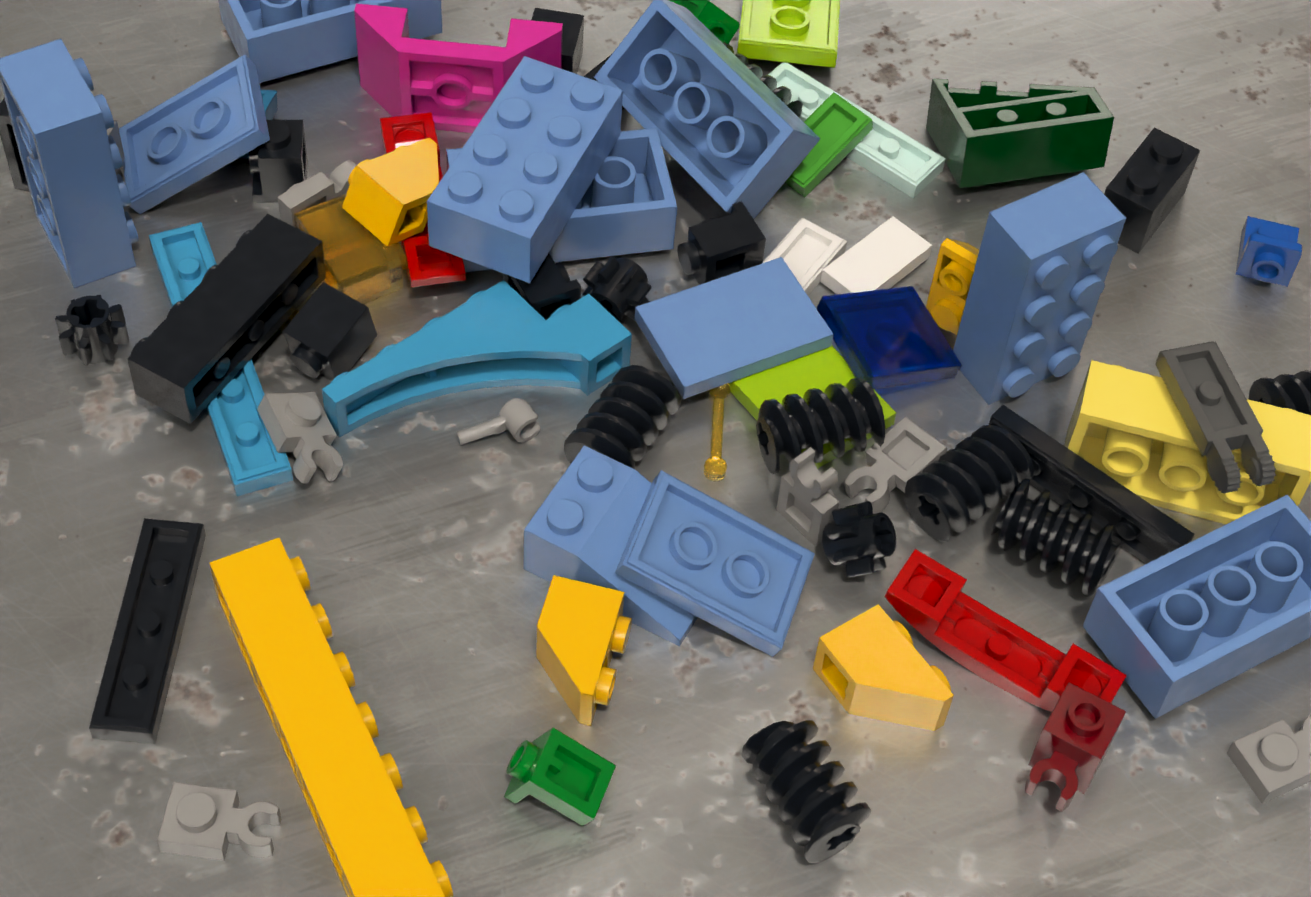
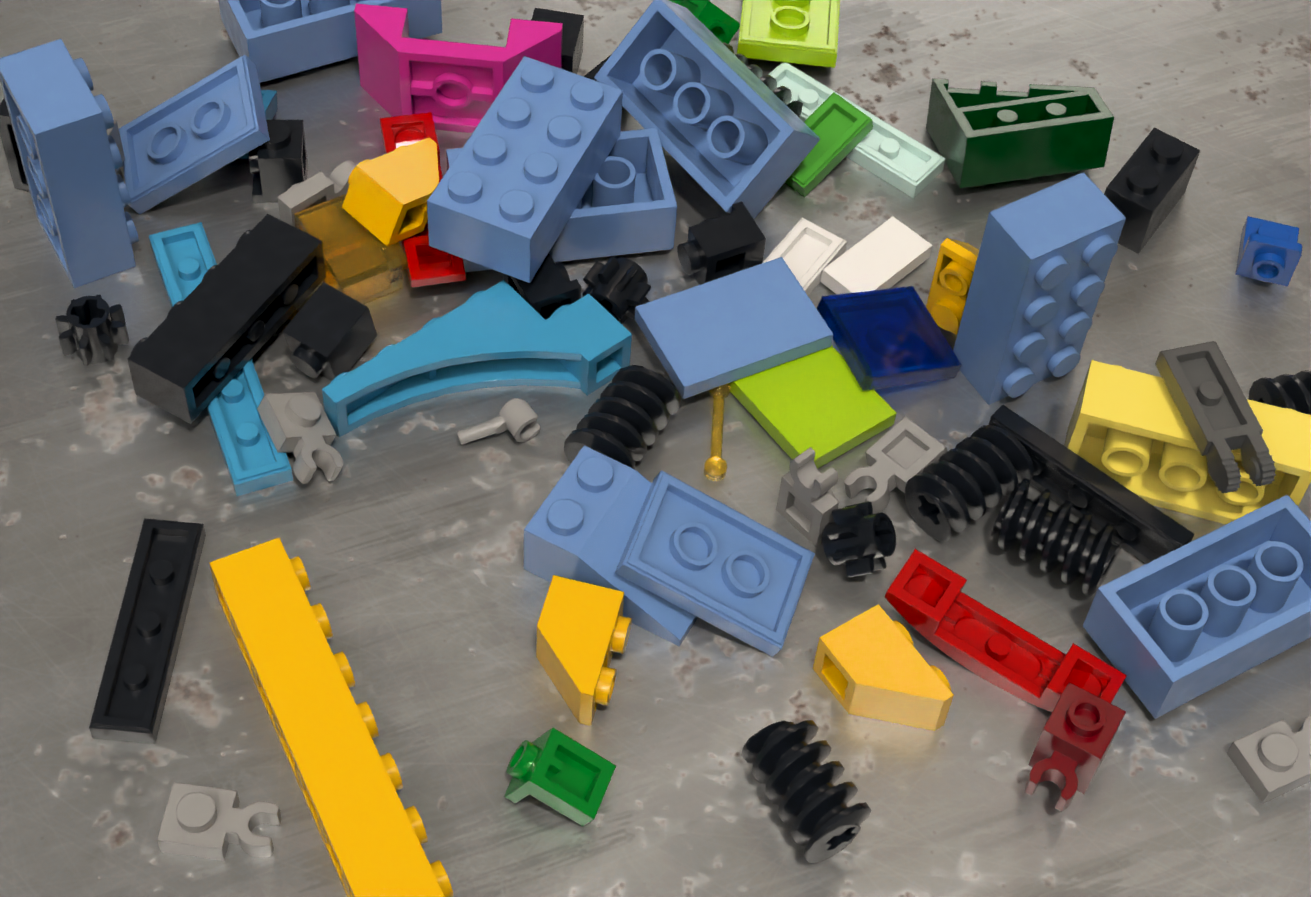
black piece [756,378,885,474] -> none

